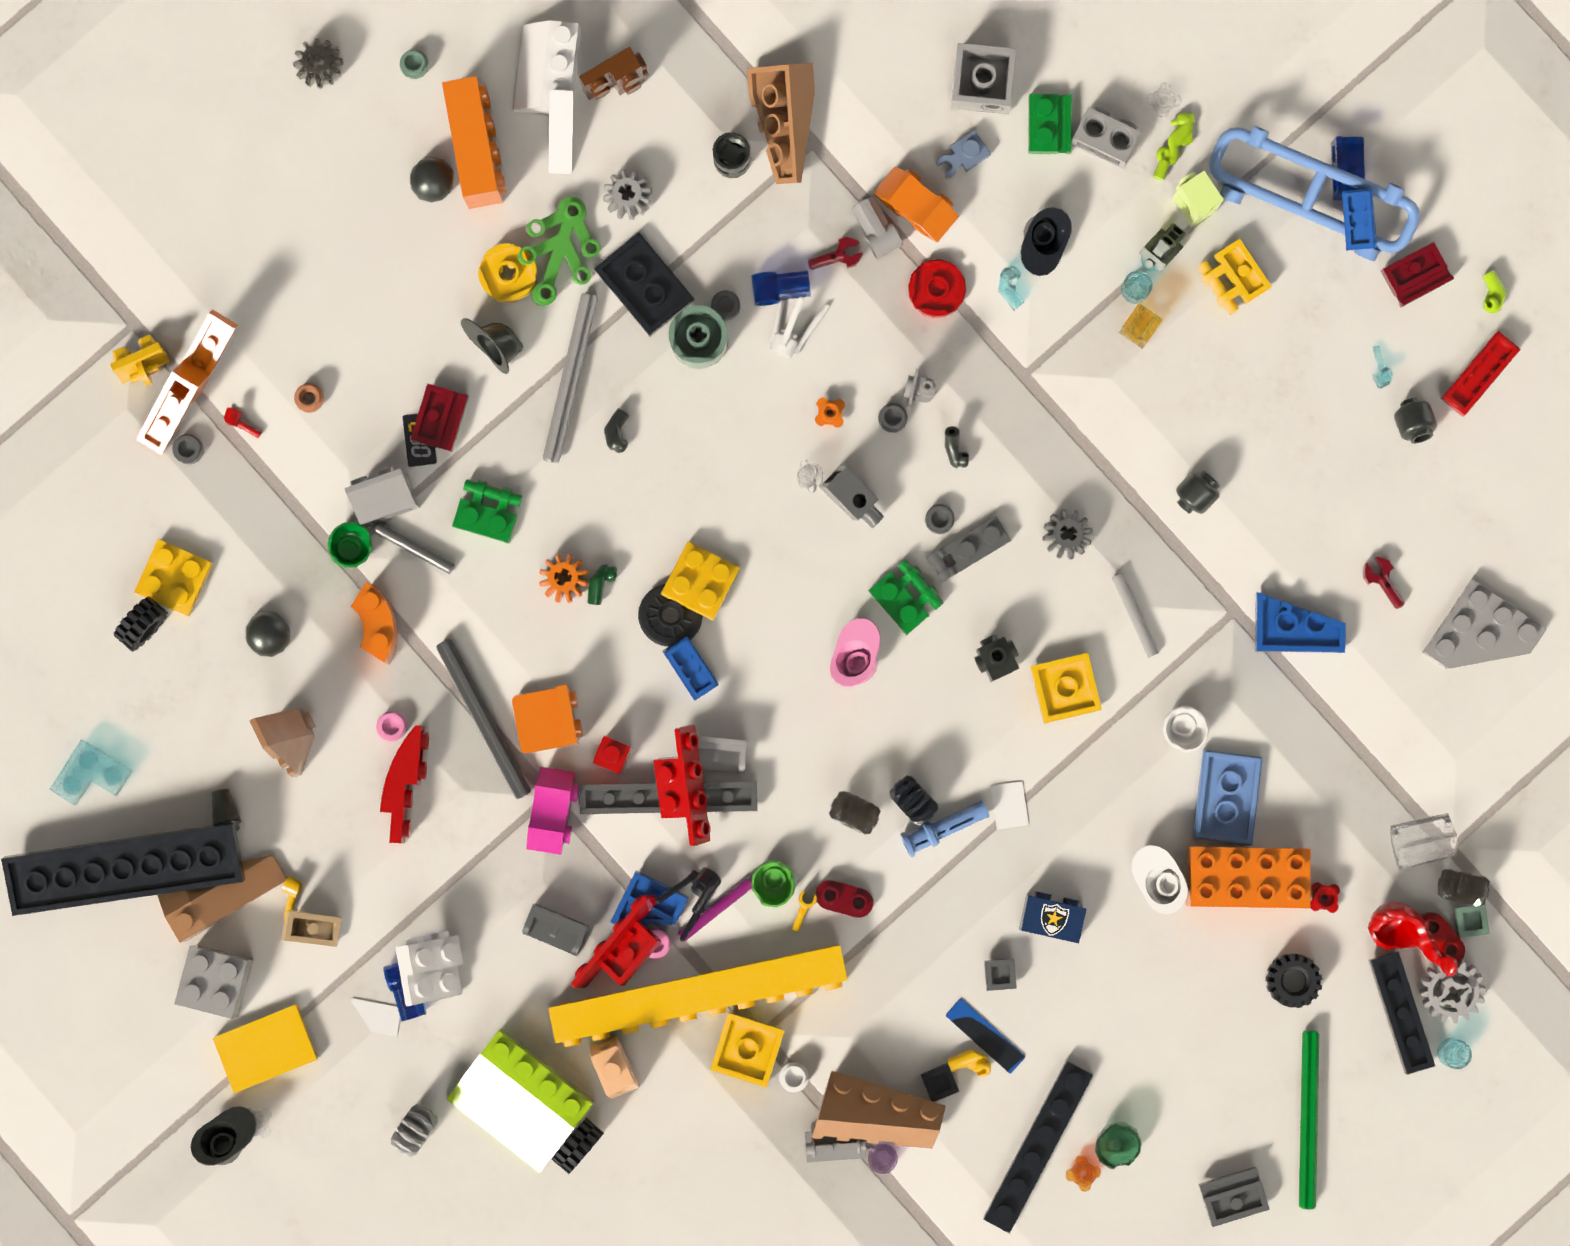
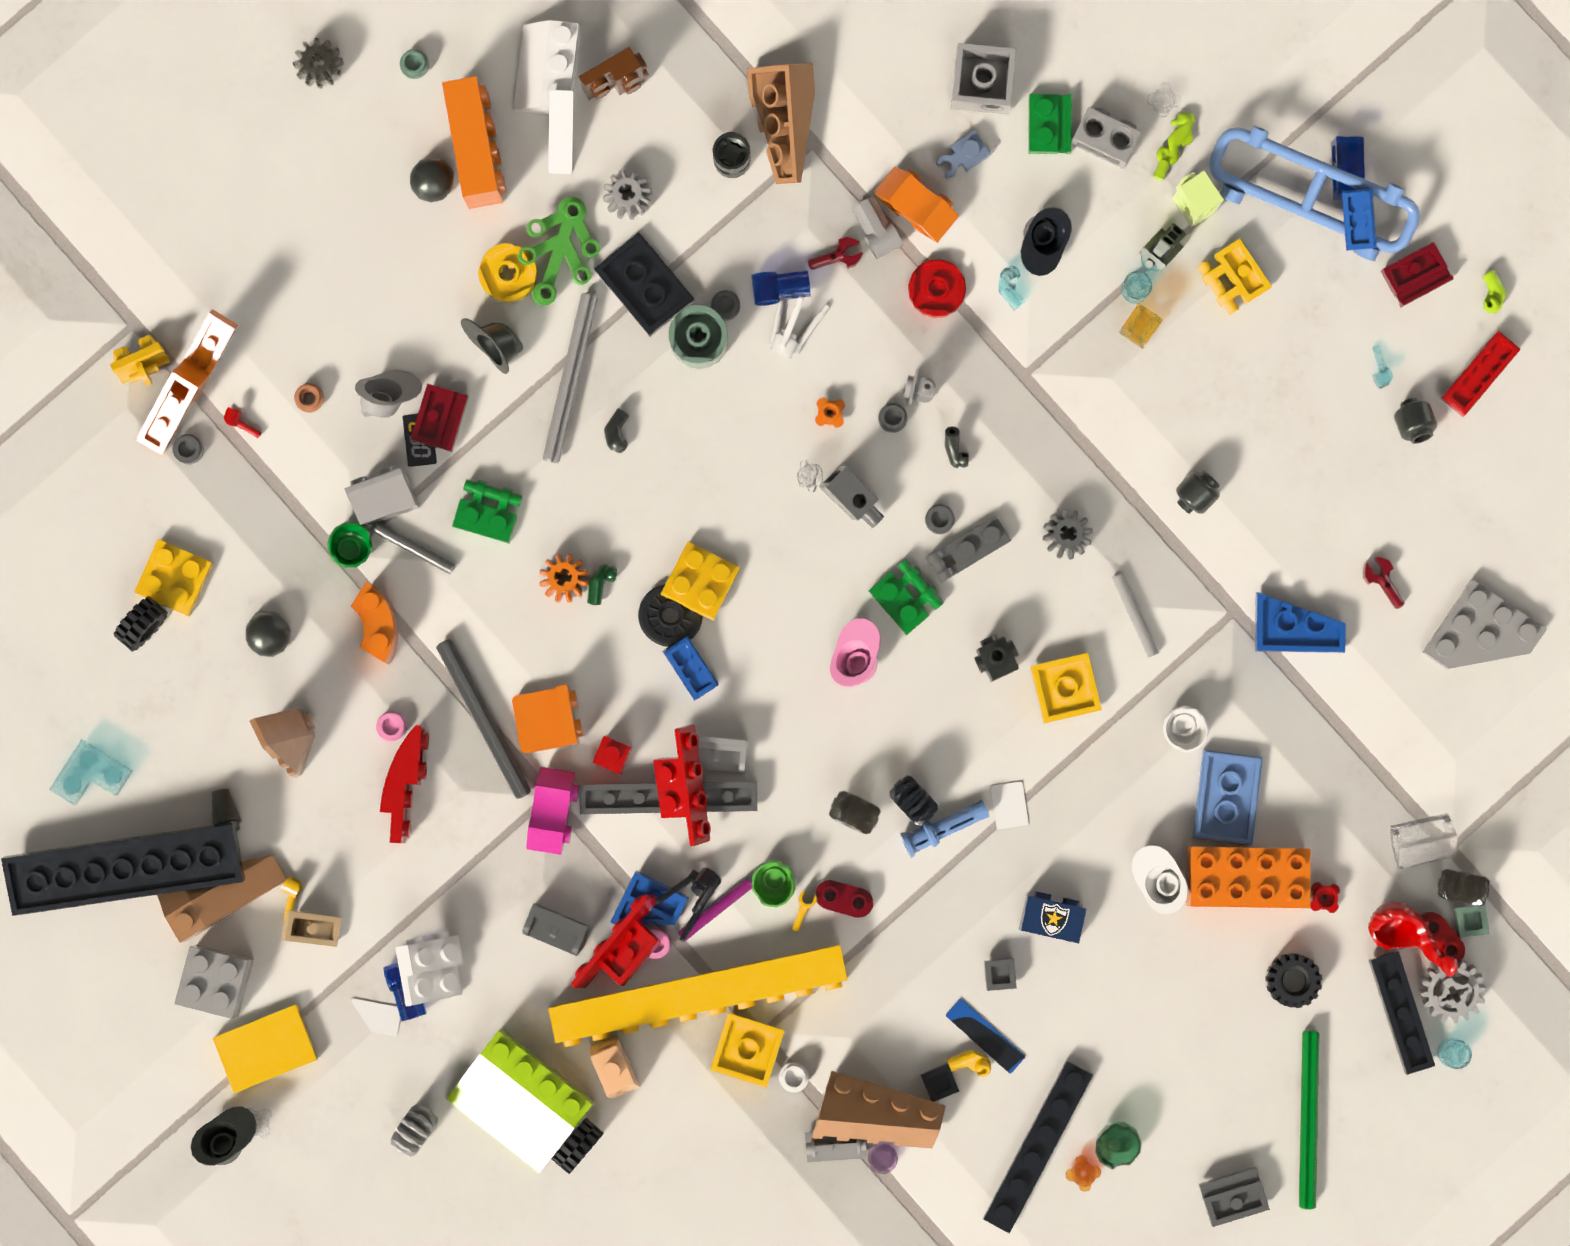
none -> light grey piece [355,370,422,418]

